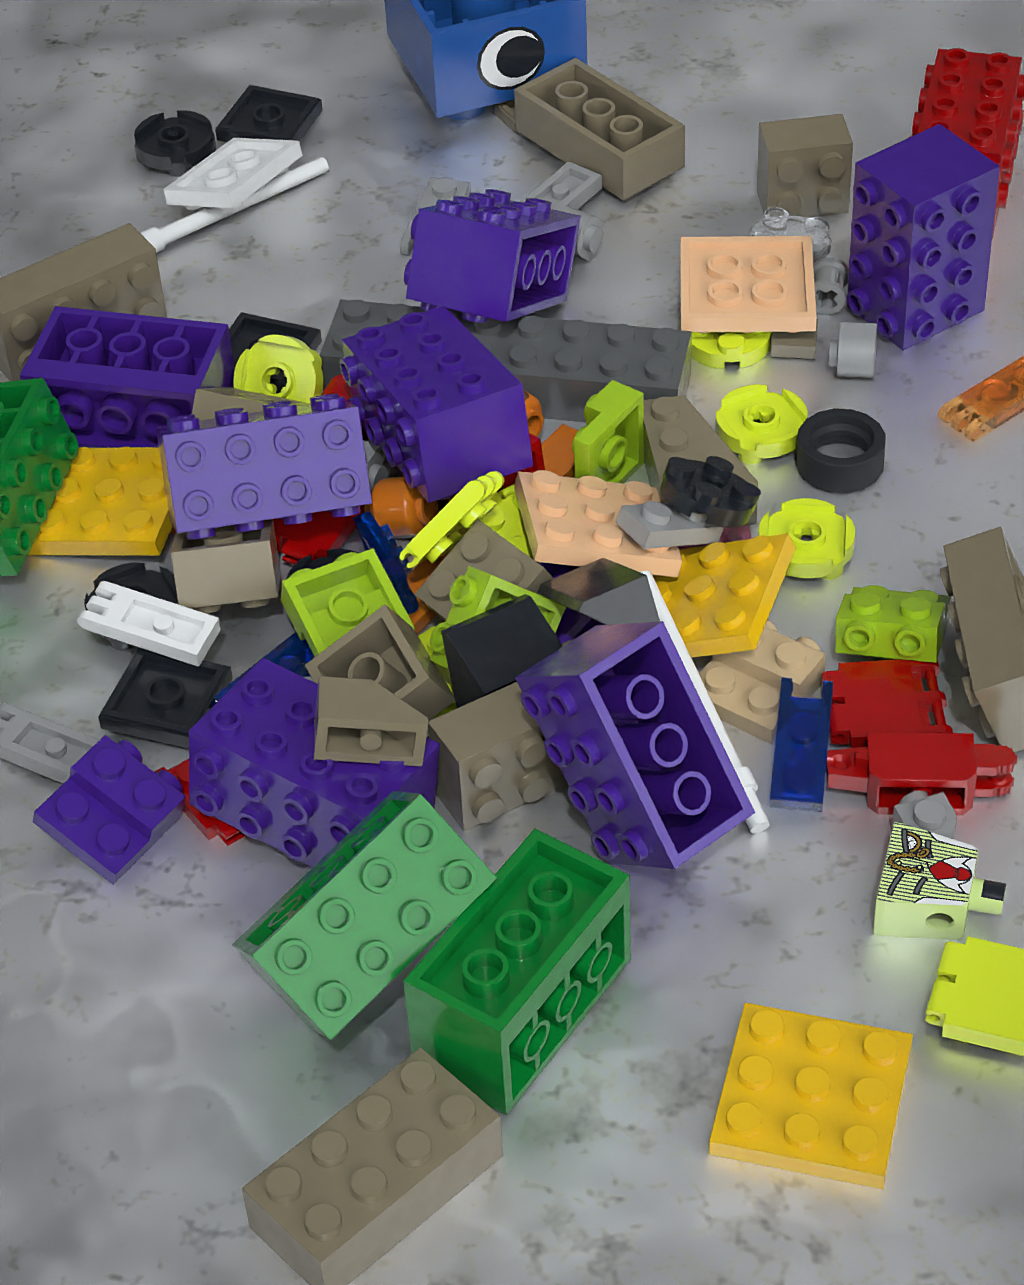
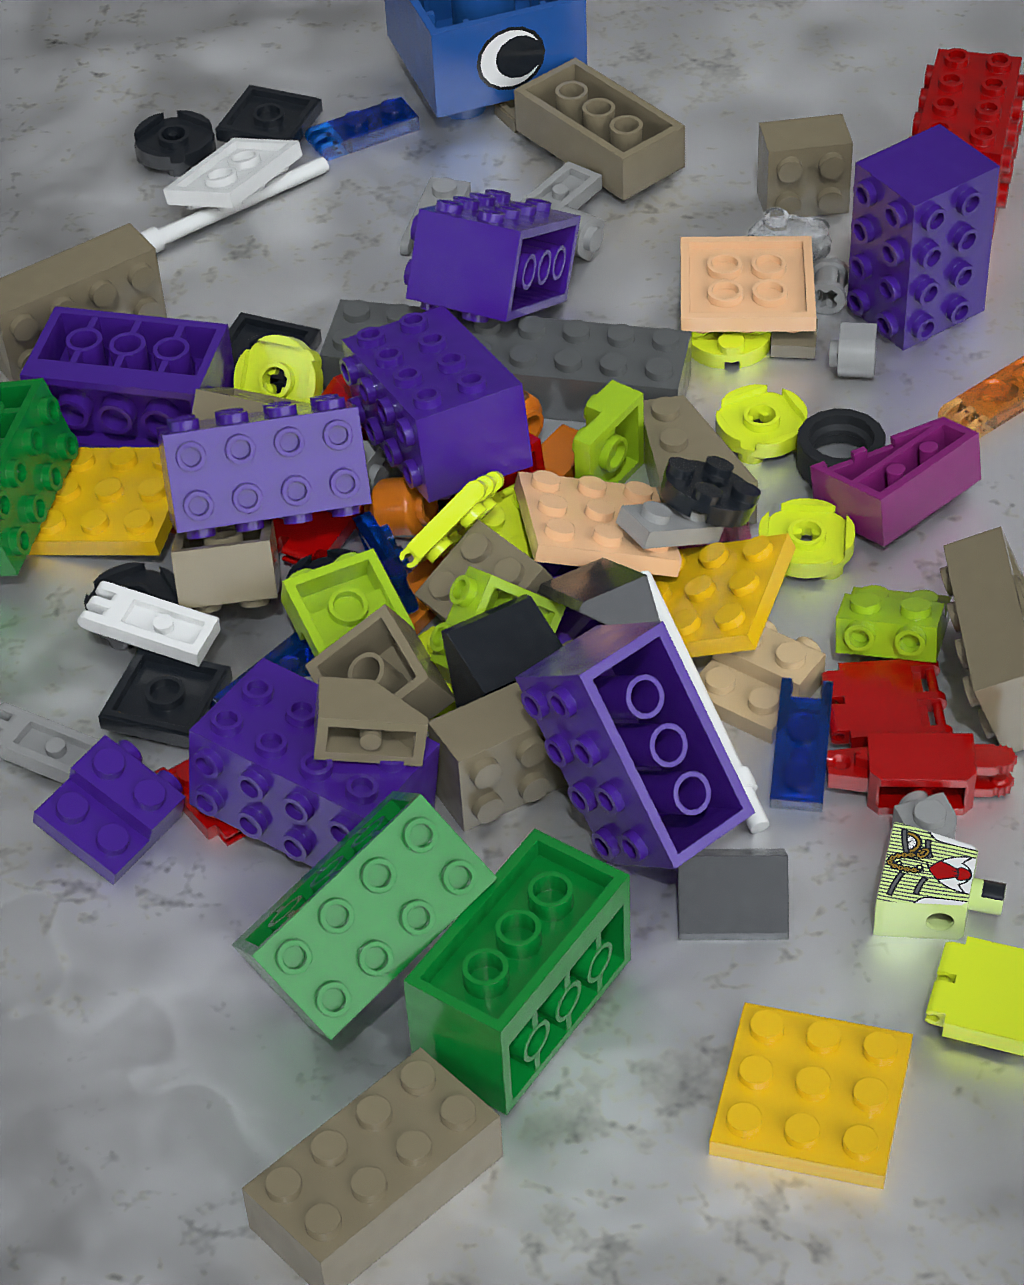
none -> clear blue hinge [305,97,420,161]
none -> black slope [677,848,789,940]
none -> magenta wedge [810,417,981,547]

